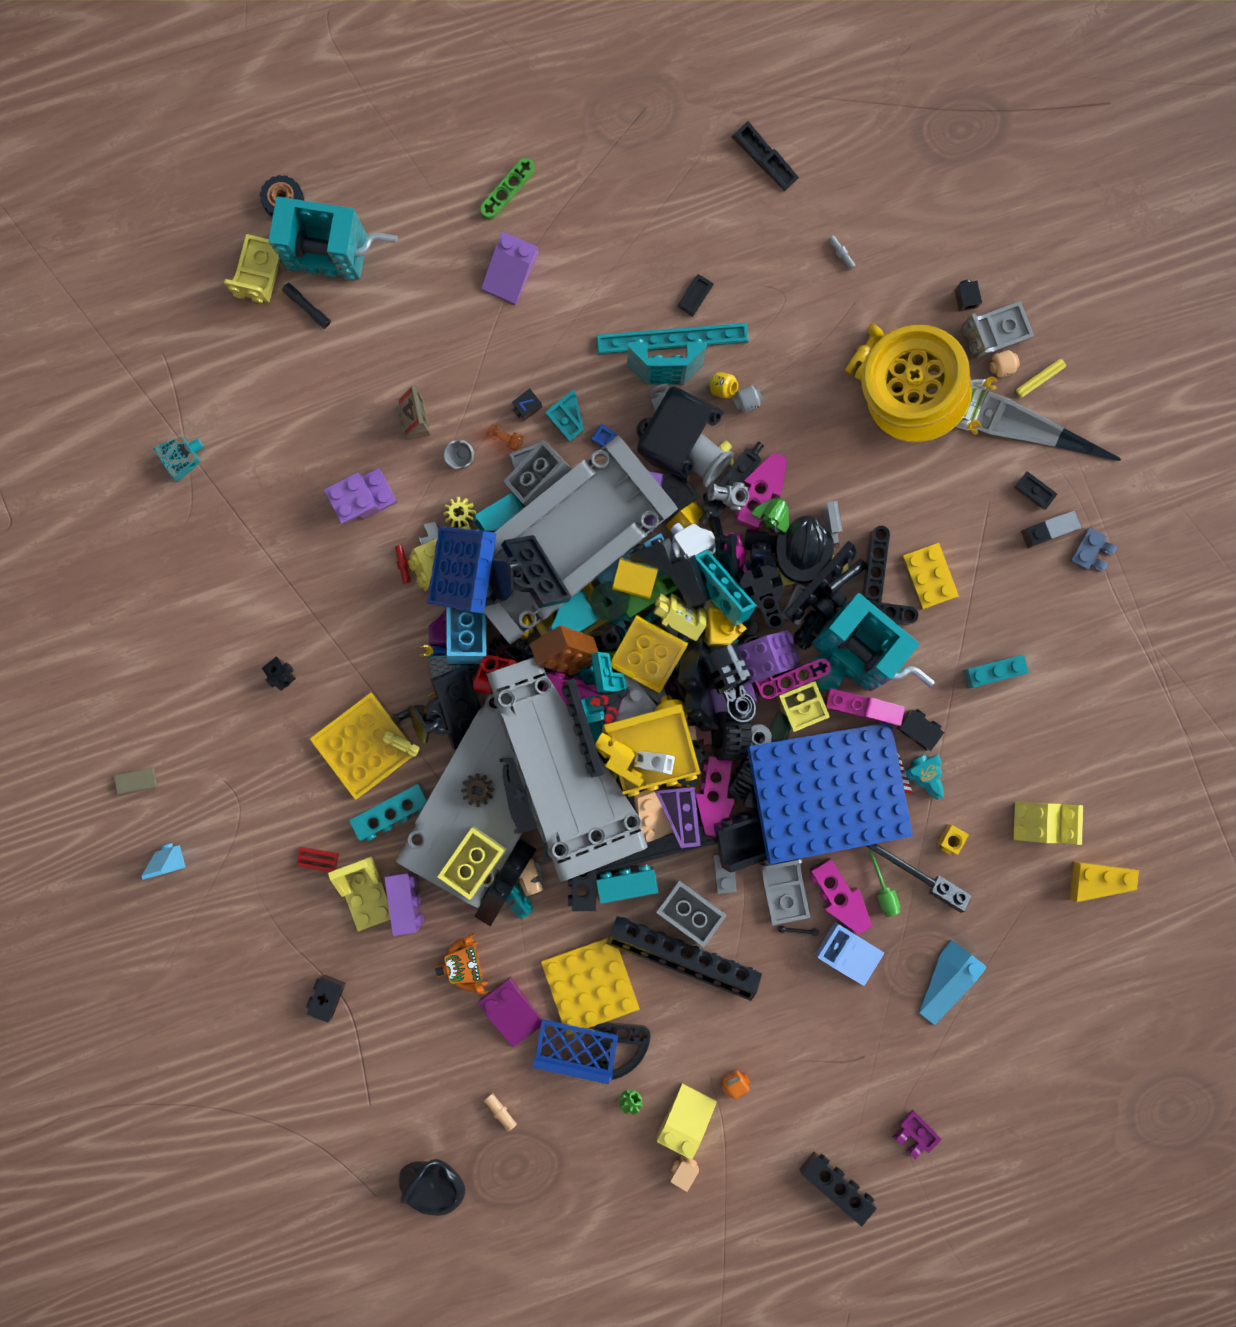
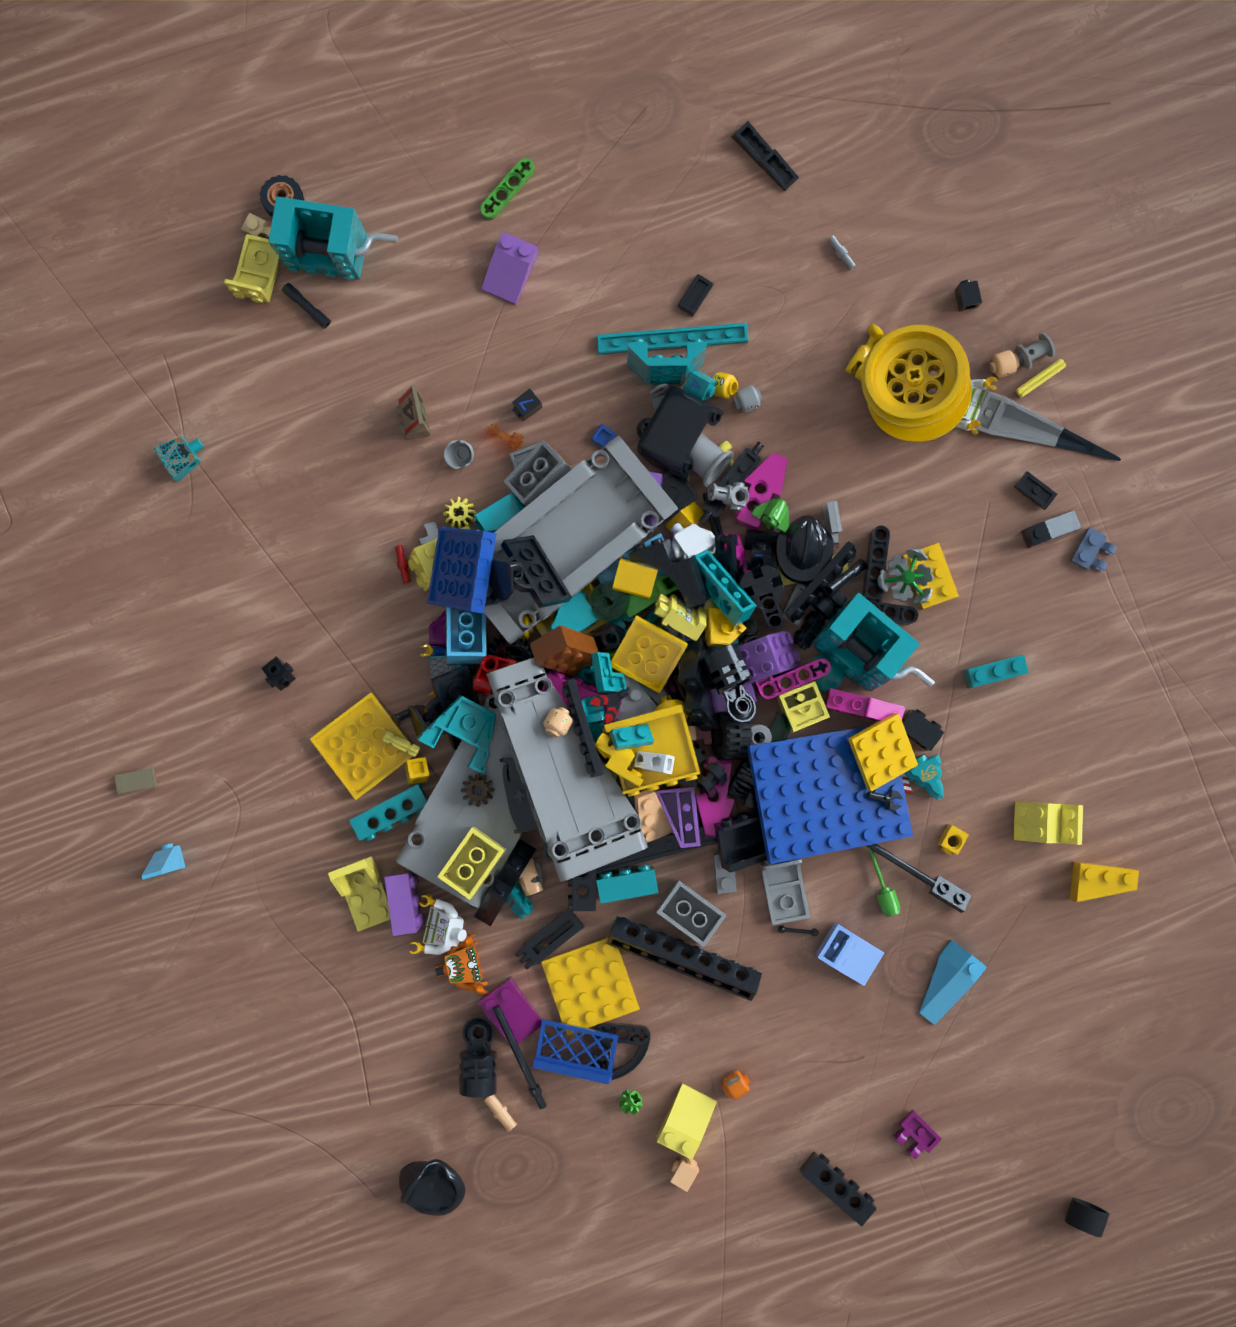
red tile [296,847,339,872] -> none
black brick [306,975,346,1023] -> none
medium lavender bracket [324,468,398,525] -> none
teal wing [545,389,584,442] -> none
dark pink brick [809,858,872,934] -> none
light grey bracket [962,301,1034,359] -> none
none -> tan plate [241,213,271,238]
none -> yellow brick [405,757,429,785]
none -> white torso [409,894,467,955]
none -> teal wing [416,695,496,775]
none -> black cylinder [459,1016,497,1097]
none -> black bar [493,1005,547,1109]
none -> black hinge [515,907,584,970]
none -> light nougat head [543,707,573,738]
none -> teal plate [610,724,654,750]
none -> teal brick [683,370,717,400]
none -> black brick [695,762,727,798]
none -> yellow plate [848,713,918,792]
none -> black bar [866,790,903,811]
none -> light grey plant [877,548,934,604]
none -> light grey hose [1016,332,1055,369]
none -> black piece [1065,1197,1110,1237]

